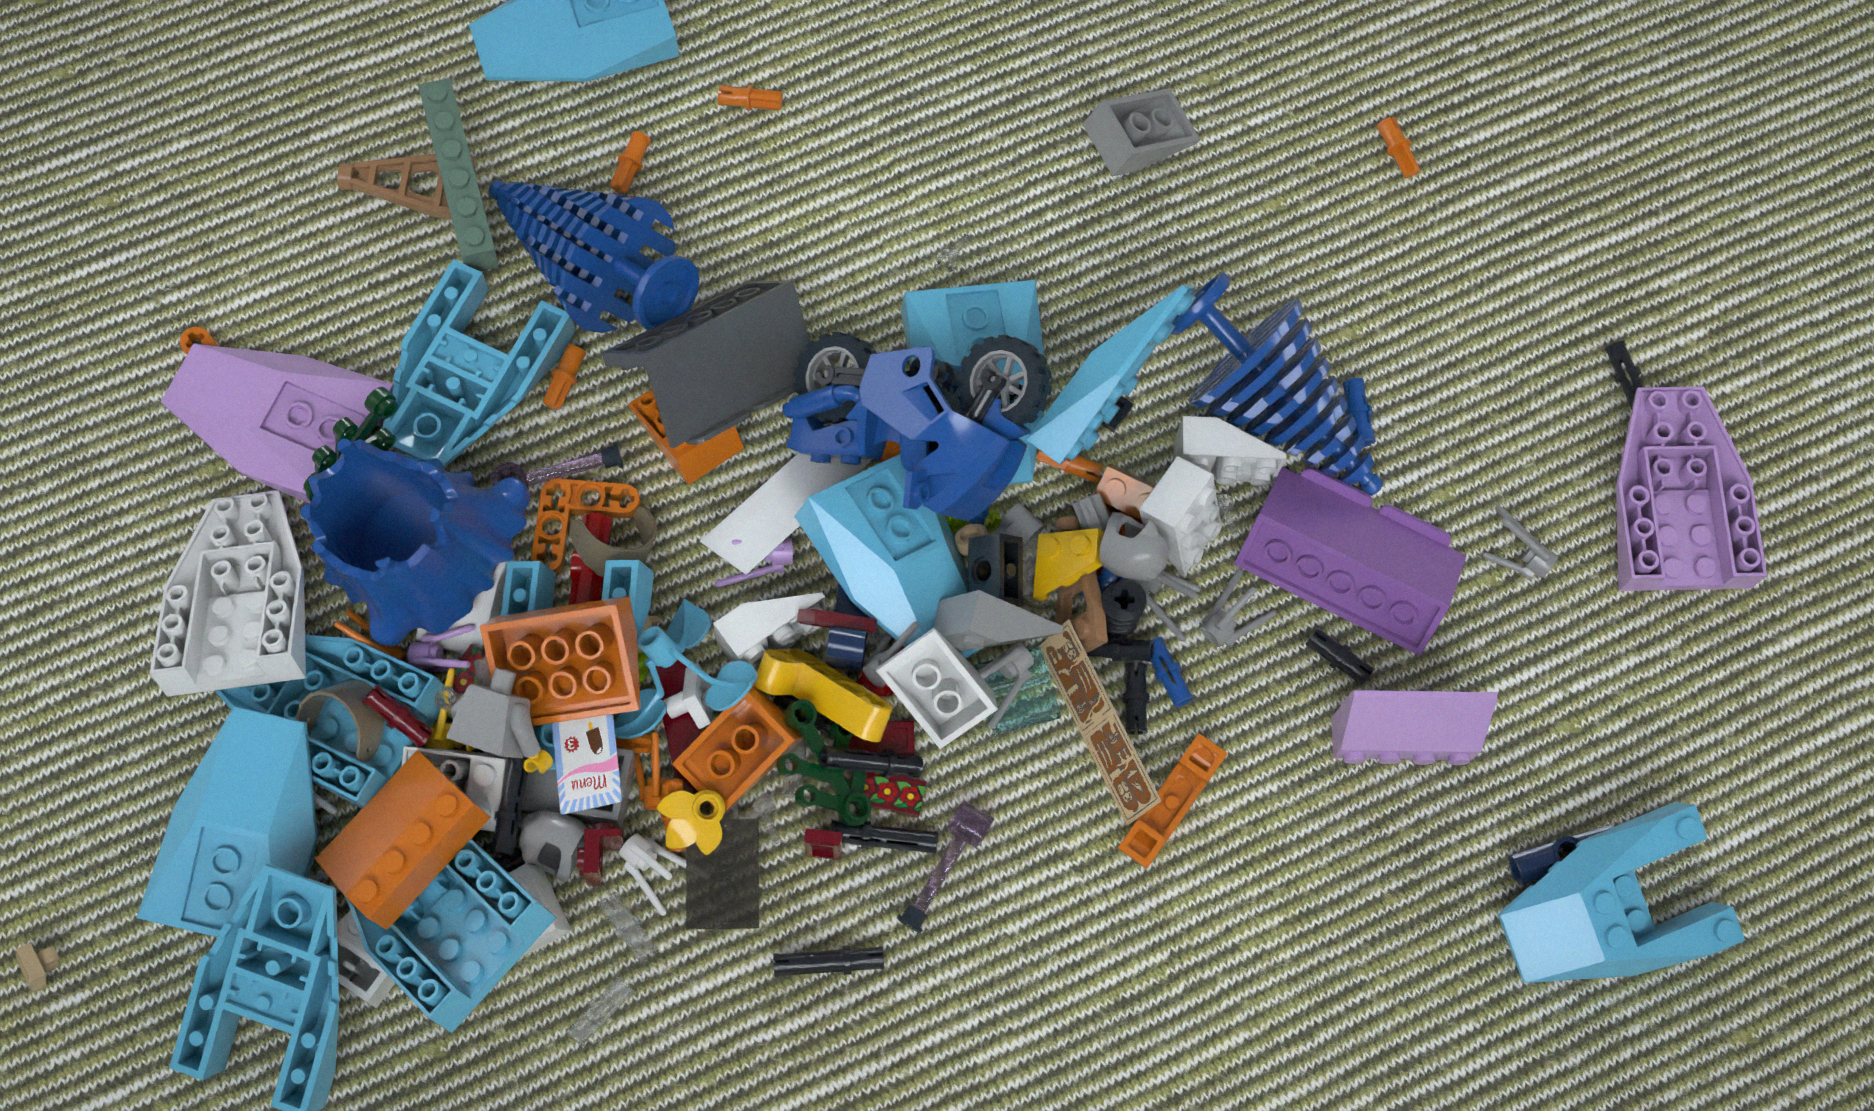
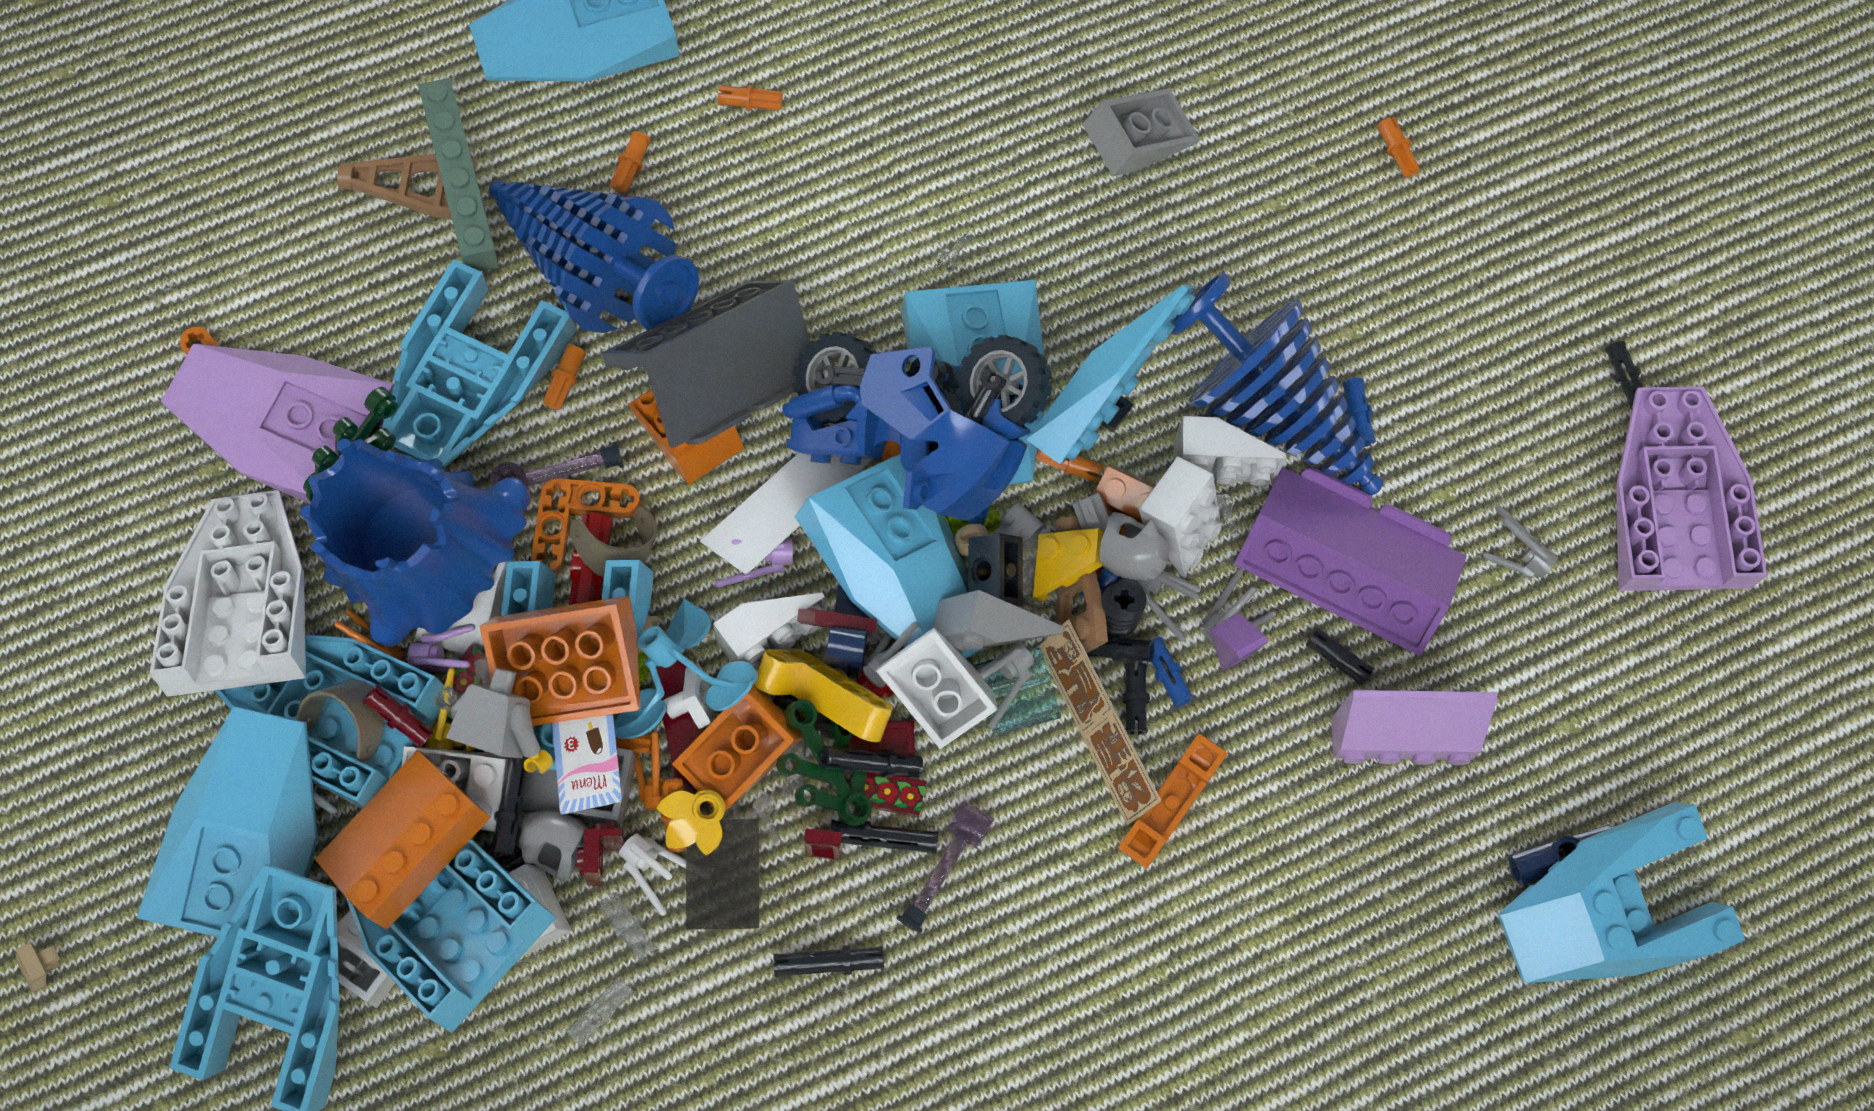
none -> medium lavender slope [1210,613,1269,671]

